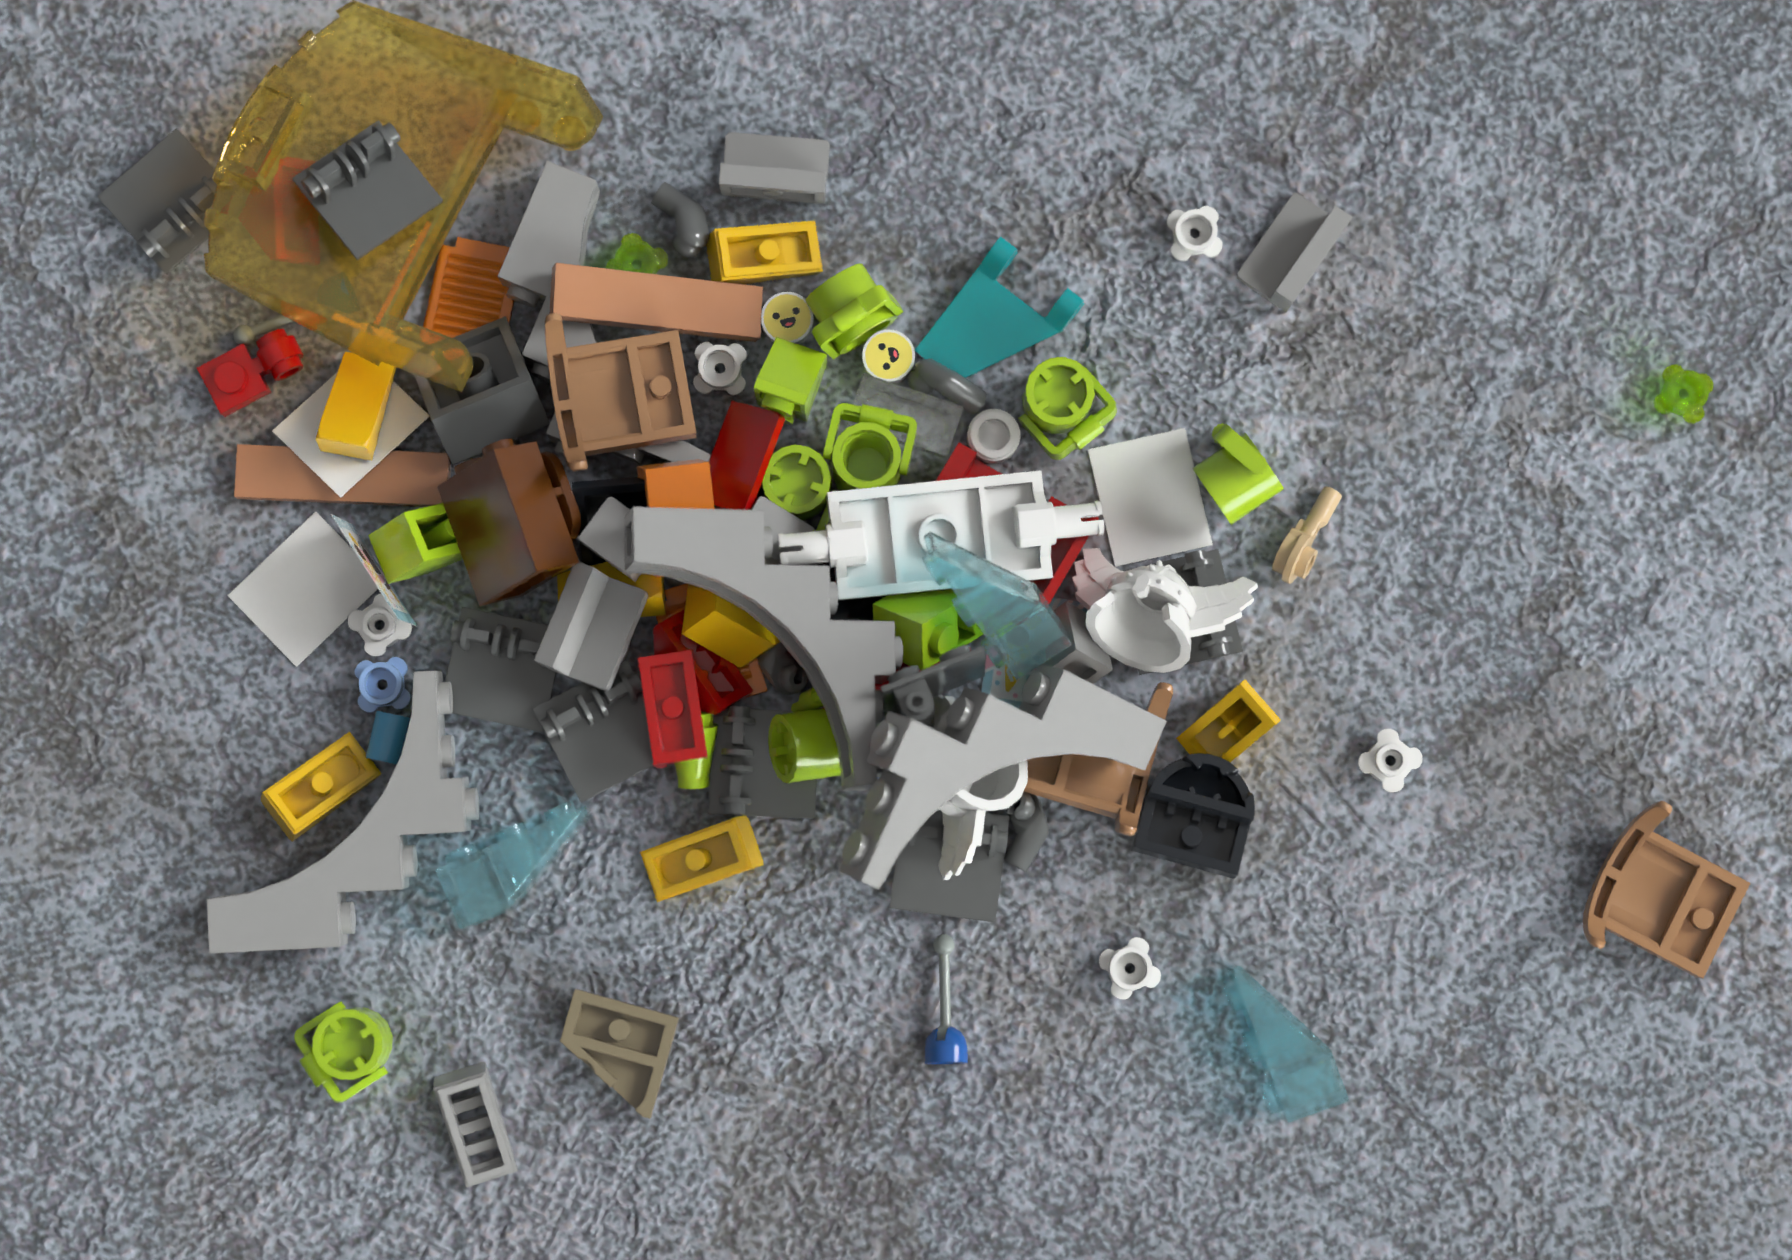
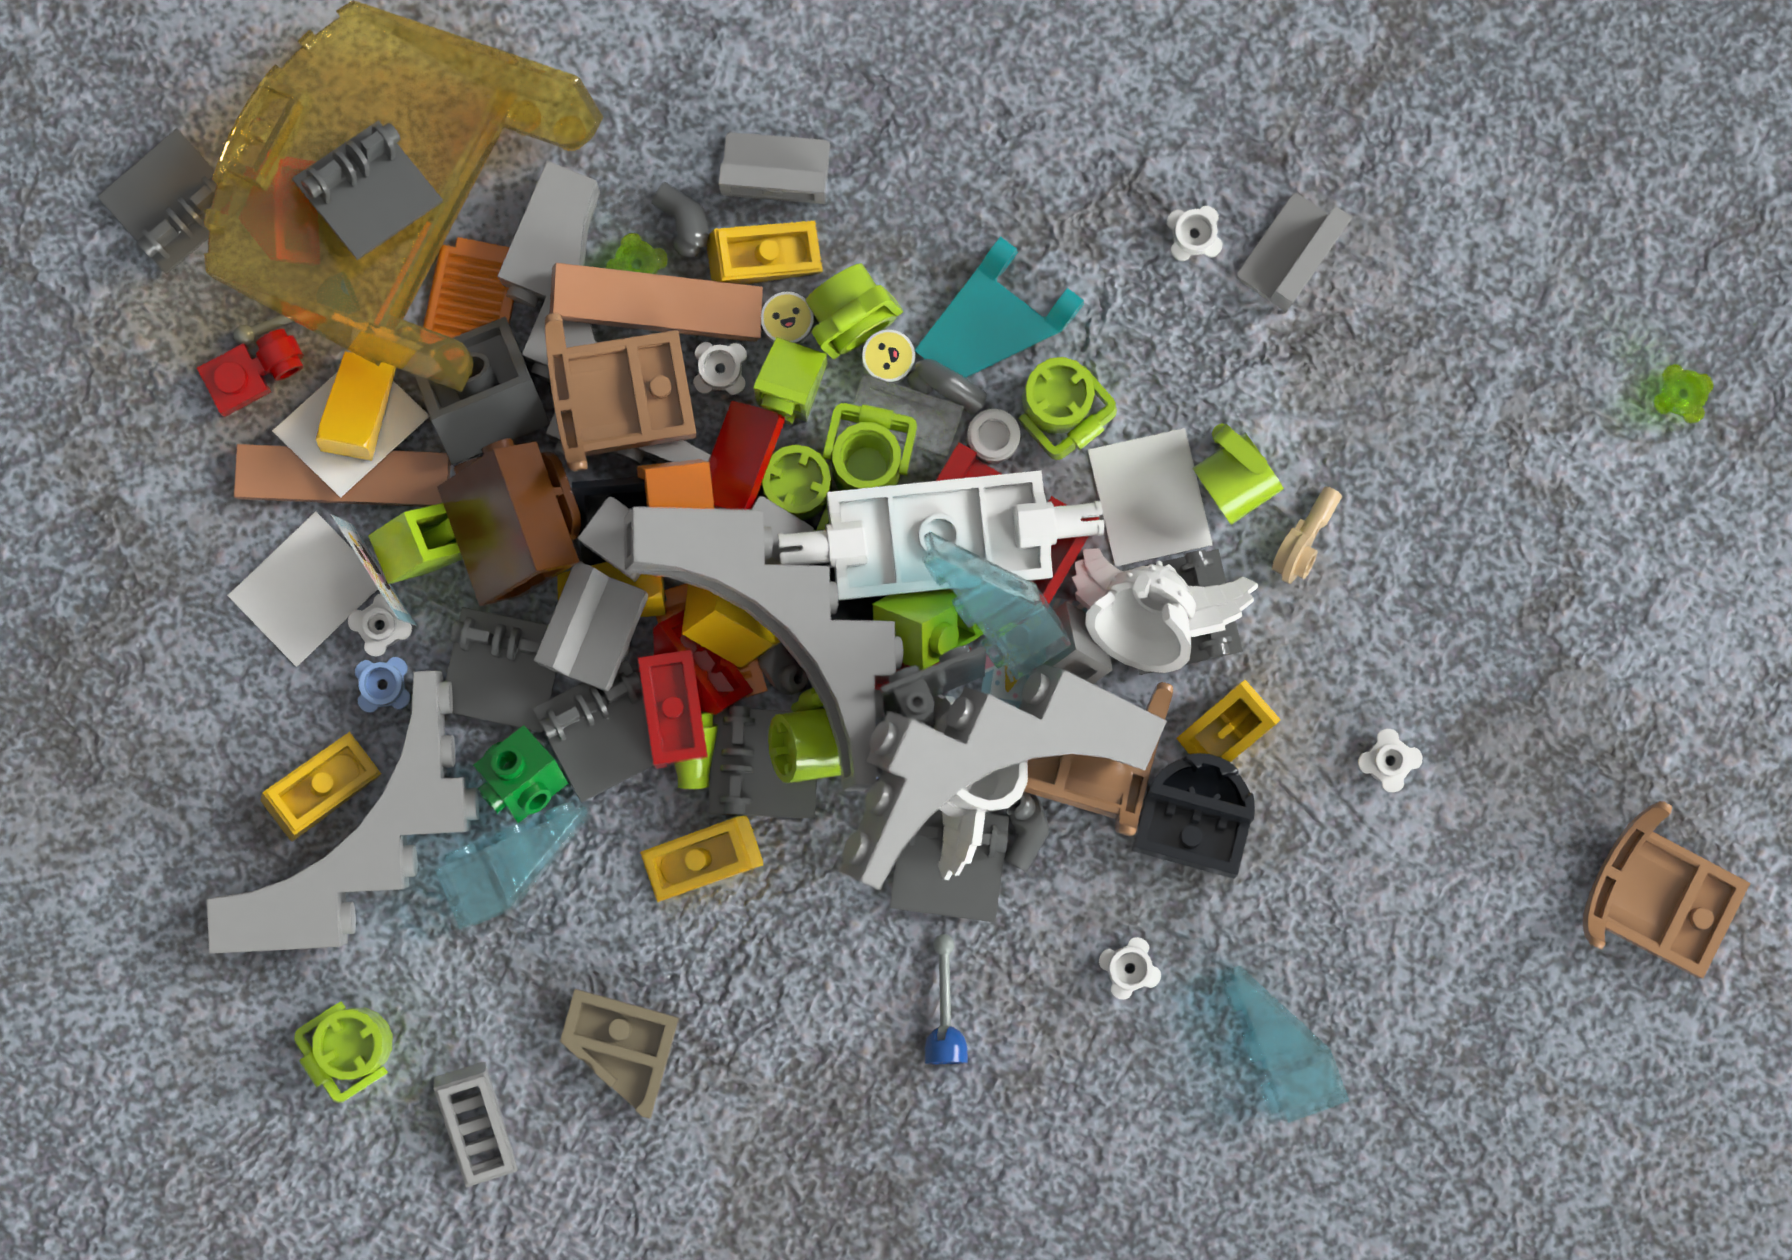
dark azure hinge [366,711,410,764] -> none
none -> green brick [473,725,568,823]

